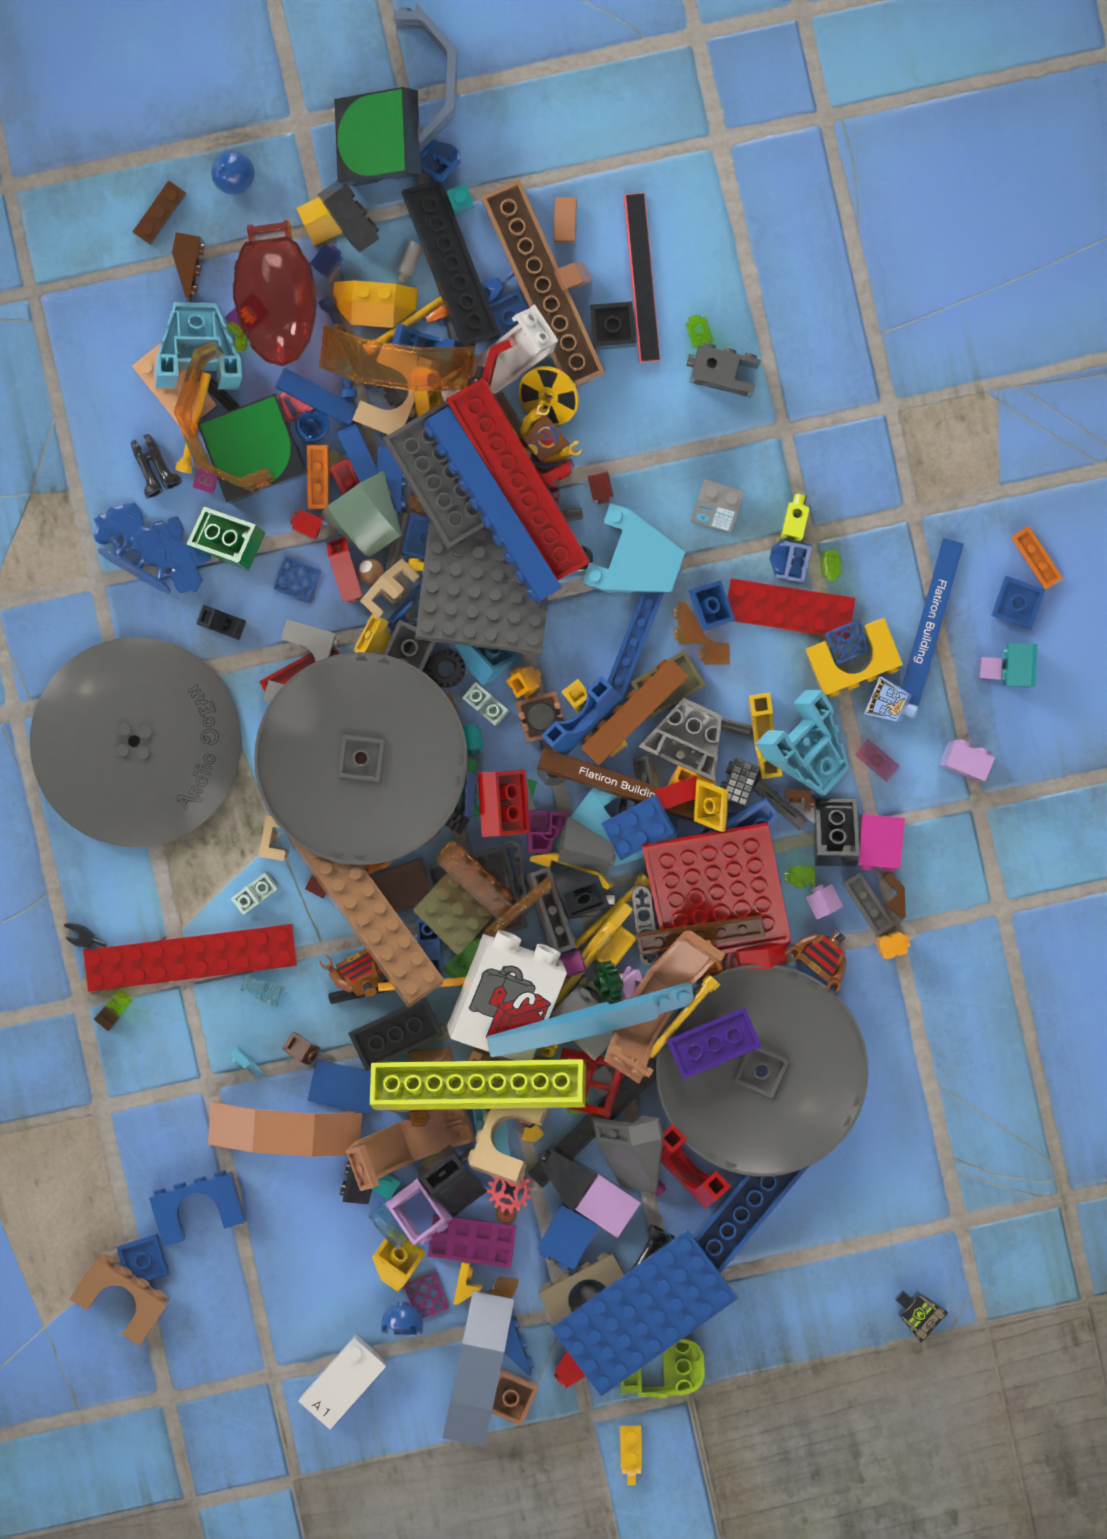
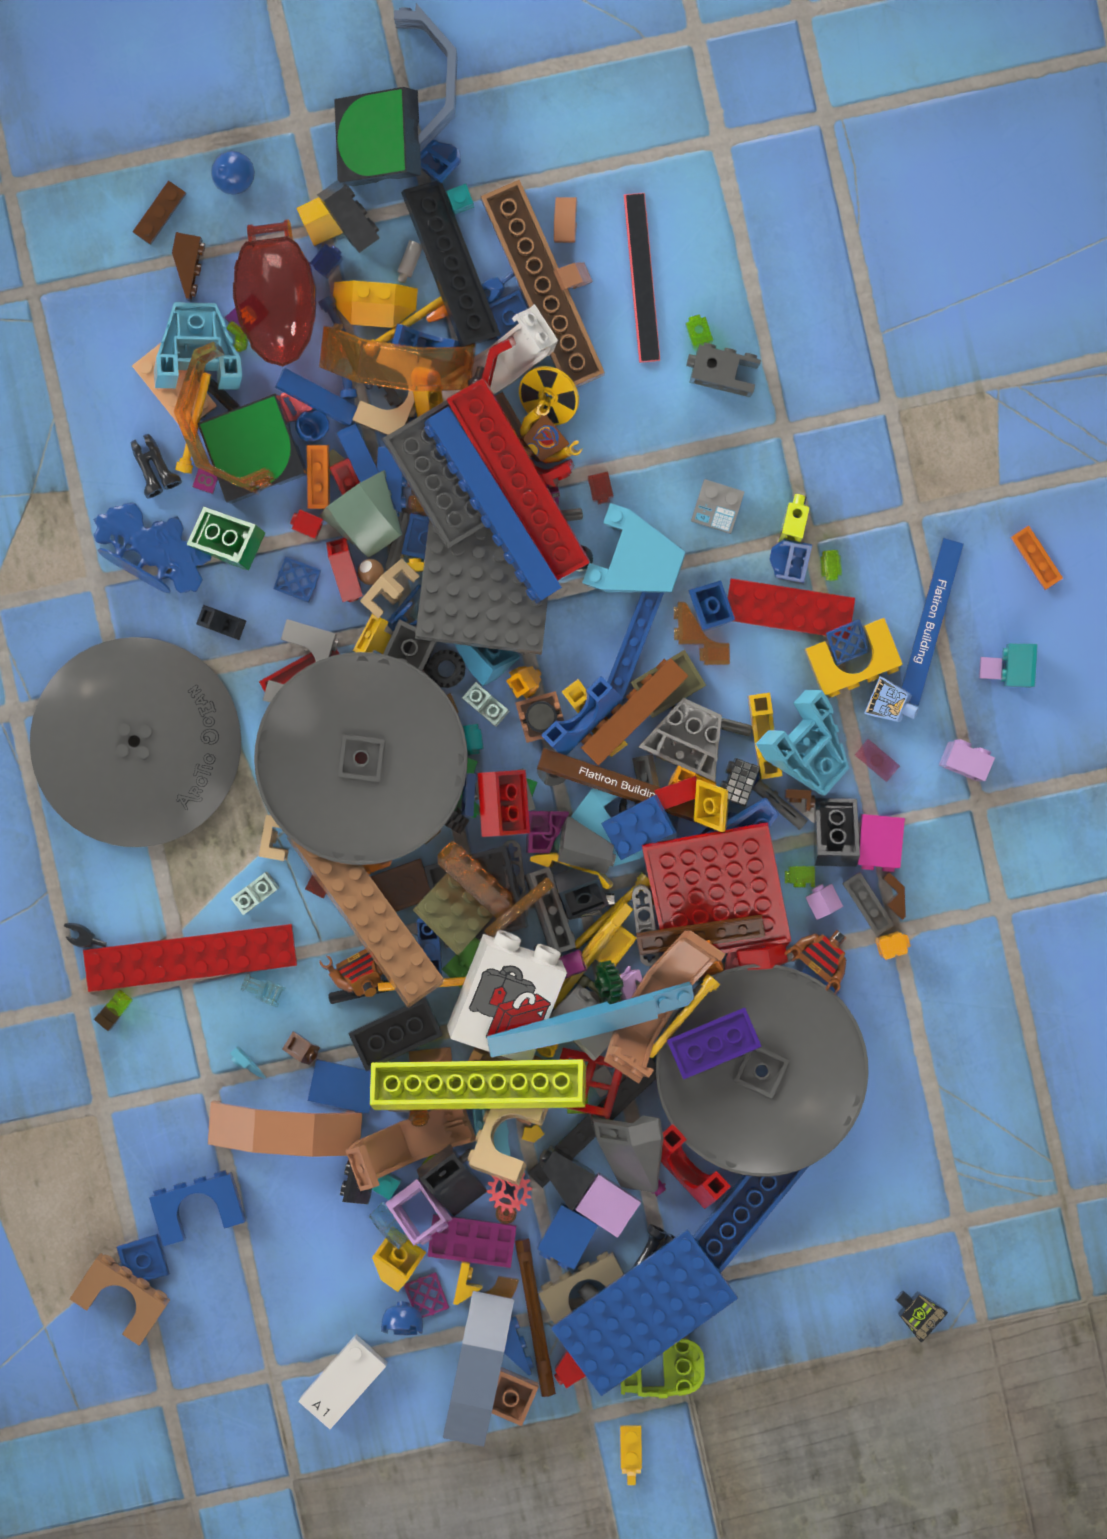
black brick [590,301,636,350] -> none
blue plate [991,576,1045,630] -> none
none -> reddish brown piece [515,1238,556,1397]

